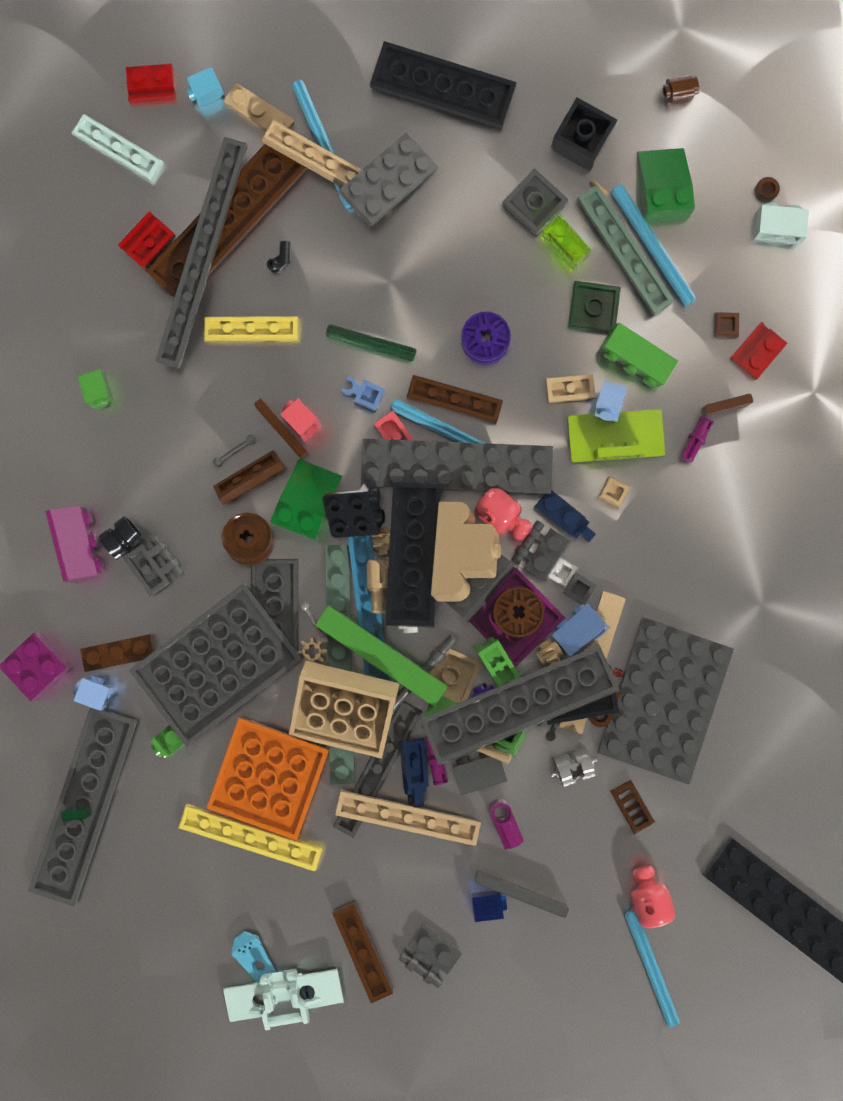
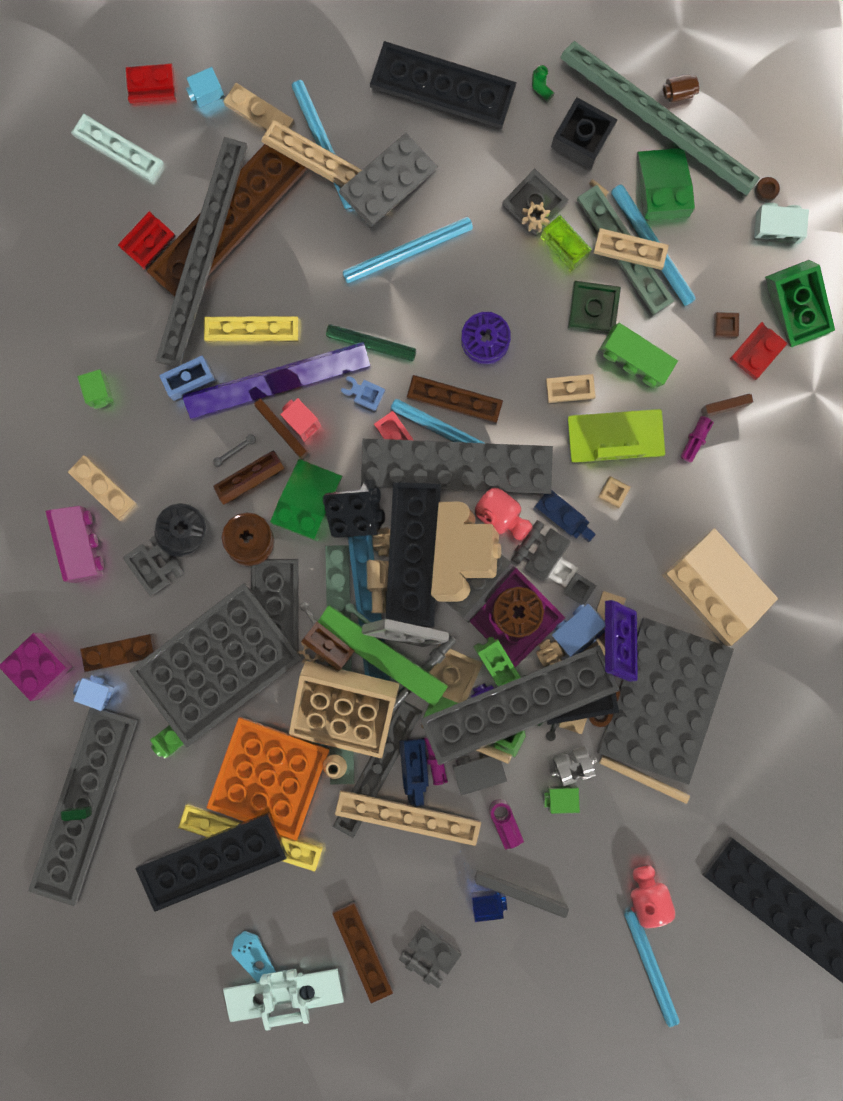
black wheel [98,516,144,560] -> none
black arm [266,241,291,273] -> none
light blue brick [595,381,627,422] -> none
reddish brown slope [610,780,655,835] -> none
none -> tan plate [68,455,137,521]
none -> black plate [135,812,288,912]
none -> black wheel [154,503,206,557]
none -> medium blue brick [159,355,216,401]
none -> dark purple tile [182,342,371,419]
none -> reddish brown plate [301,622,355,671]
none -> tan cone [323,755,347,779]
none -> medium azure axle [343,217,473,283]
none -> sand green hinge [345,603,382,639]
none -> light grey tile [362,619,449,647]
none -> tan gear [521,201,550,233]
none -> green arm [532,65,555,102]
none -> bright green brick [544,786,580,814]
none -> sand green plate [560,41,760,196]
none -> tan plate [593,228,669,270]
none -> tan bar [599,755,690,804]
none -> dark purple tile [605,600,638,682]
none -> tan slope [662,528,778,646]
none -> green slope [765,260,835,347]

